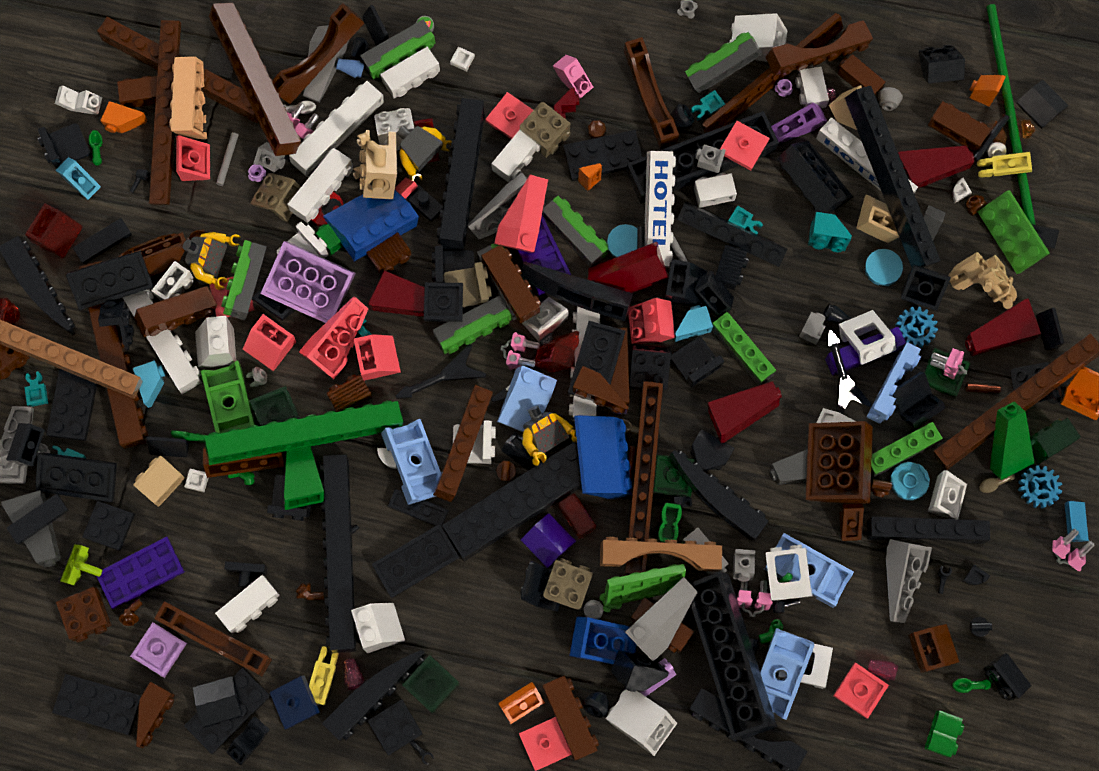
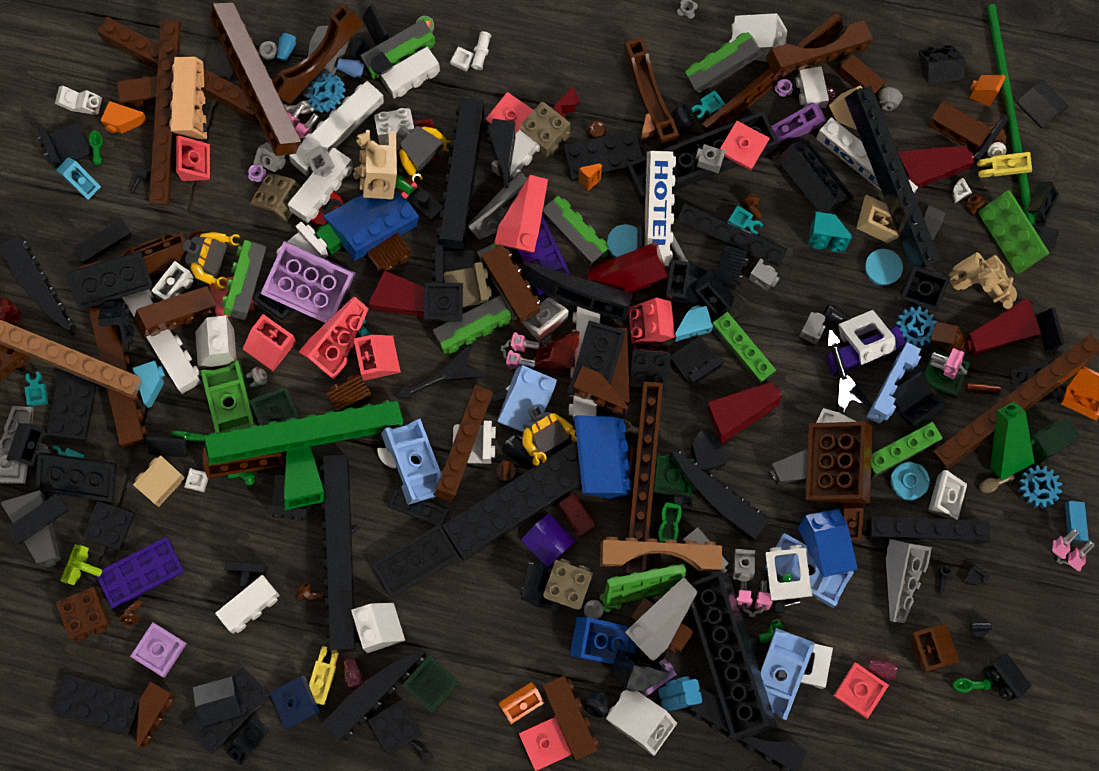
clear red slope [25,203,83,259] -> none
reddish brown arch [154,601,272,677] -> none
light grey bar [216,132,238,186] -> none
bright pink slope [553,55,593,98] -> none
white brick [694,173,737,208] -> none
reddish brown plate [870,479,892,497] -> none
green brick [925,710,964,758] -> none
clear orange tile [1021,120,1035,138] -> none
none -> light grey tile [259,41,278,61]
none -> dark azure cone [276,33,297,62]
none -> light grey brick [304,145,335,177]
none -> dark azure gear [306,73,346,113]
none -> black tile [371,52,393,75]
none -> green arm [395,175,414,195]
none -> white pin [471,31,491,70]
none -> black slope [487,119,516,188]
none -> nougat slope [641,114,655,140]
none -> dark azure brick [658,676,702,711]
none -> reddish brown plate [742,194,763,220]
none -> light grey brick [749,259,780,291]
none -> blue slope [798,509,857,577]
none -> reddish brown slope [931,322,967,354]
none -> black slope [1027,182,1059,222]

